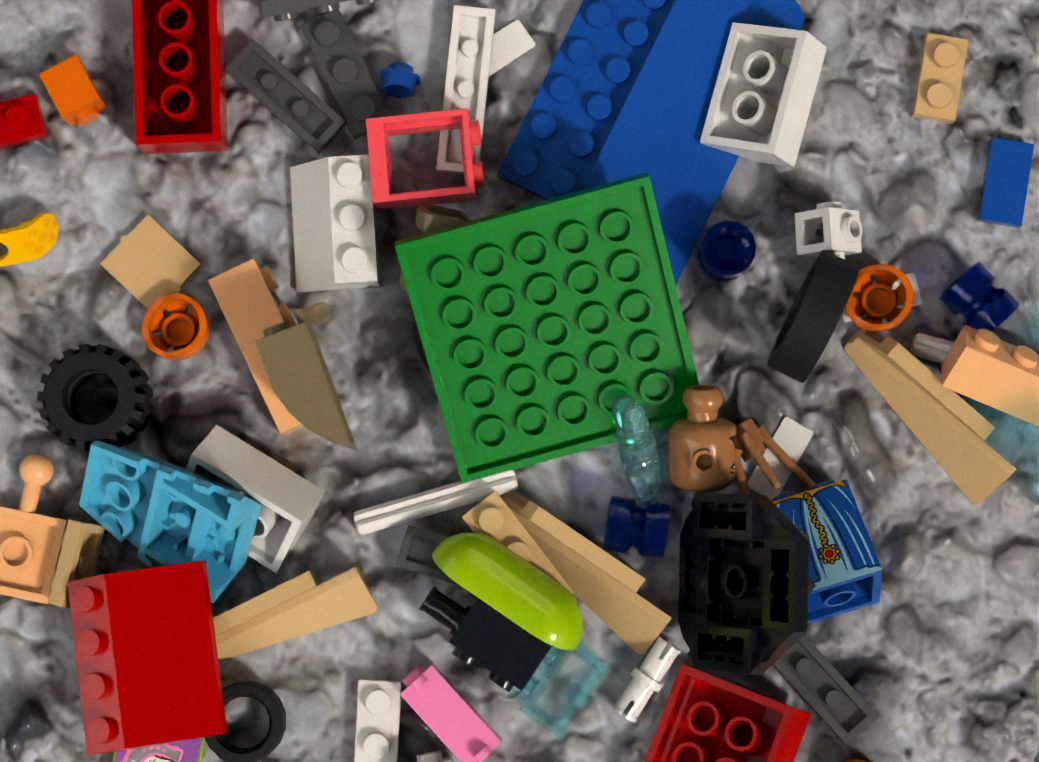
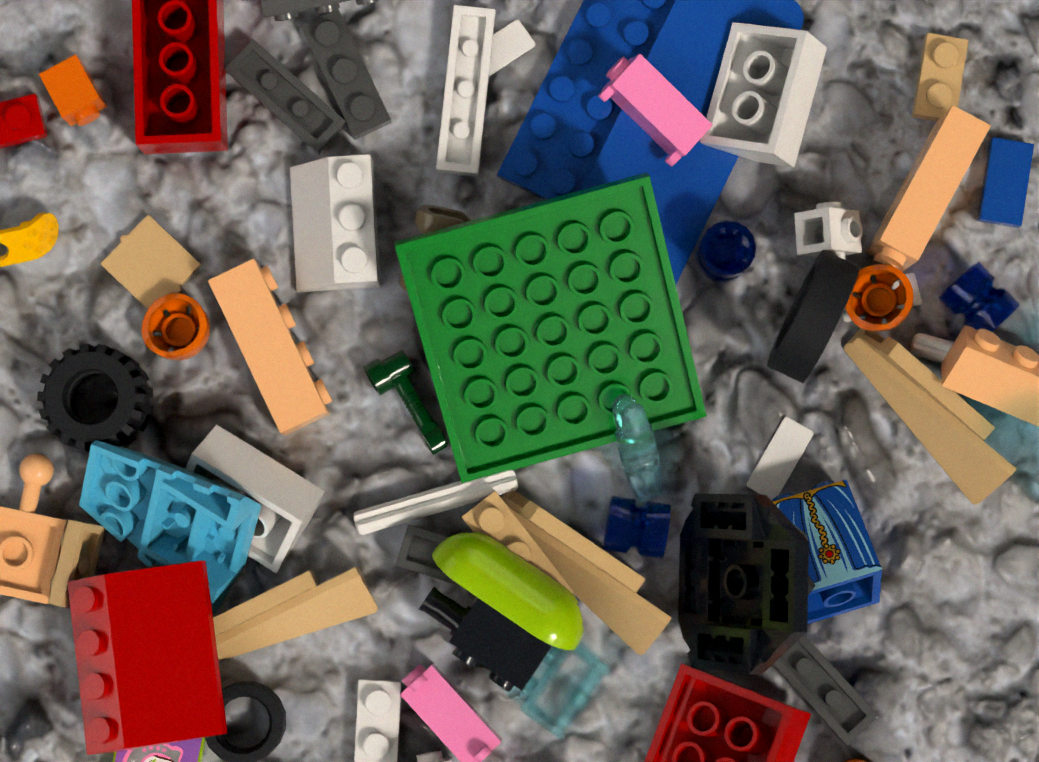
dark tan piece [255,302,358,451] -> none
coral window [366,108,485,210] -> none
blue plate [380,62,421,98] -> none
white pin [612,636,681,723] -> none
medium nougat piece [668,384,743,492] -> none
medium nougat plant [735,418,816,495] -> none
none -> dark green brick [363,350,448,455]
none -> bright pink brick [598,54,713,167]
none -> light nougat brick [866,105,991,272]

